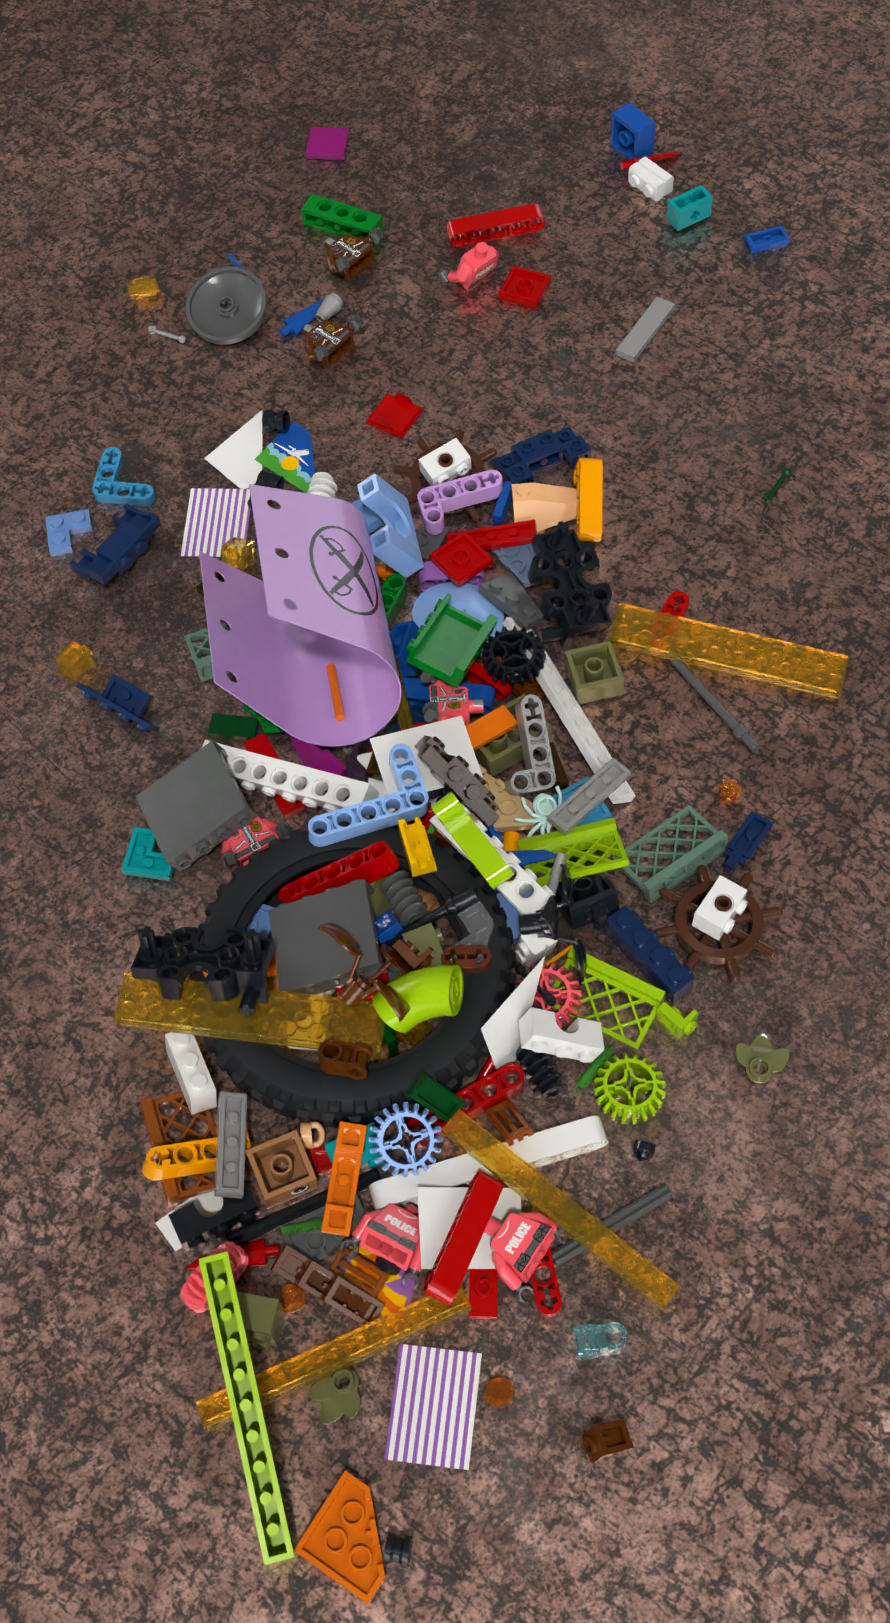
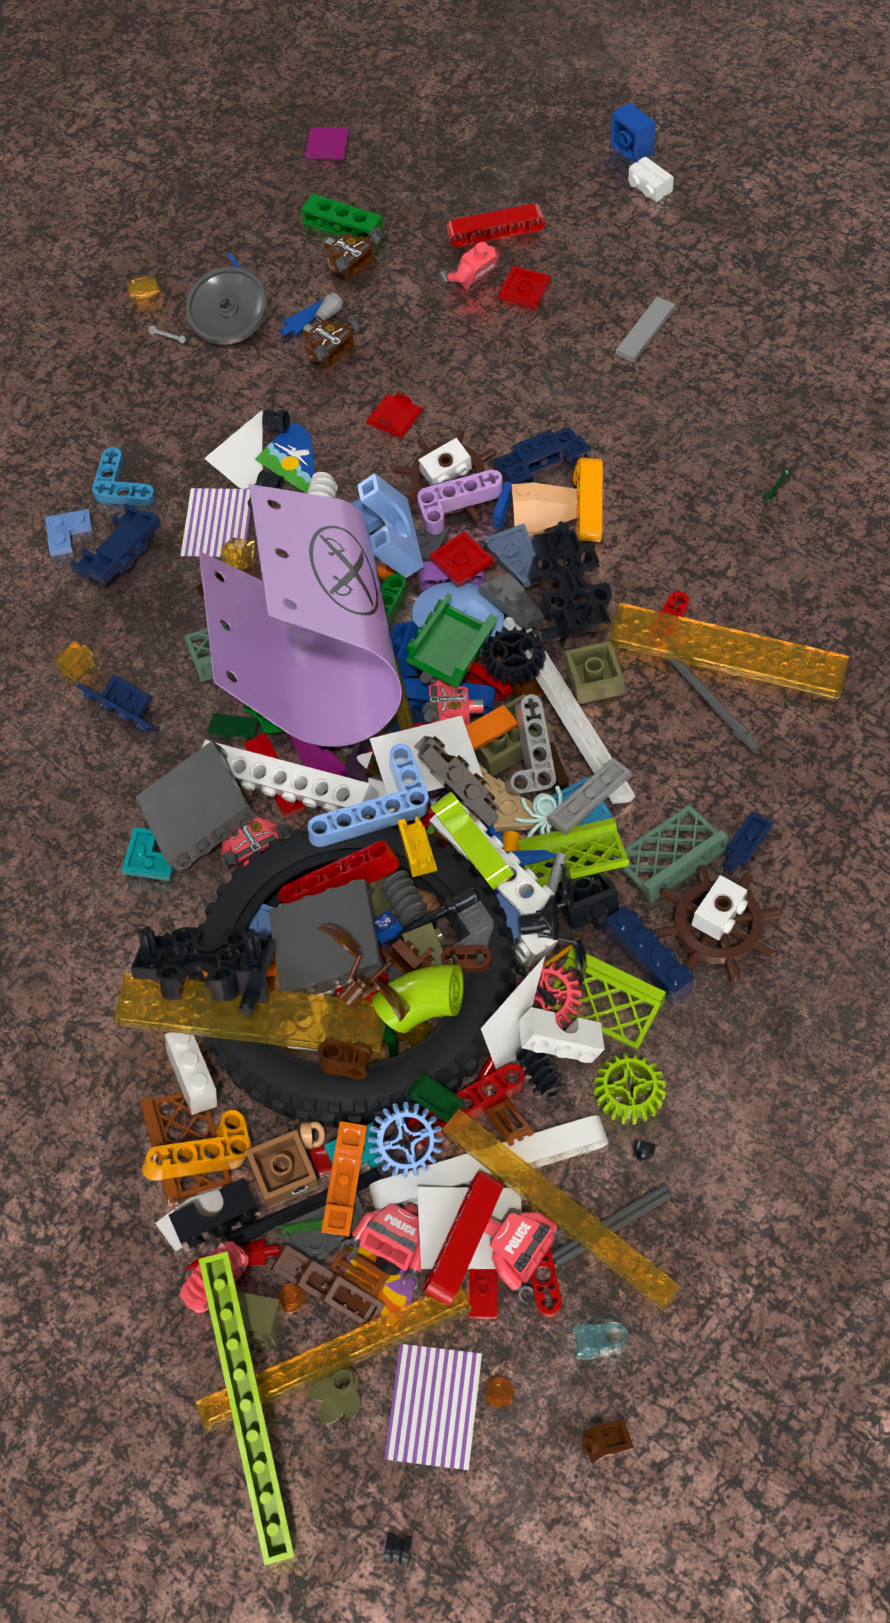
light grey tile [214,1091,247,1199] -> none
orange plate [293,1470,386,1605] -> none
orange bar [326,664,345,721] -> none
red tile [447,519,537,551] -> none
bright green piece [573,1043,616,1094] -> none
red bar [620,152,682,170] -> none
lime bracket [655,1001,699,1039] -> none
teal brick [666,185,713,231] -> none
clear orange plate [718,778,743,801] -> none
olive plate [735,1033,789,1083] -> none
blue tile [744,225,790,254] -> none

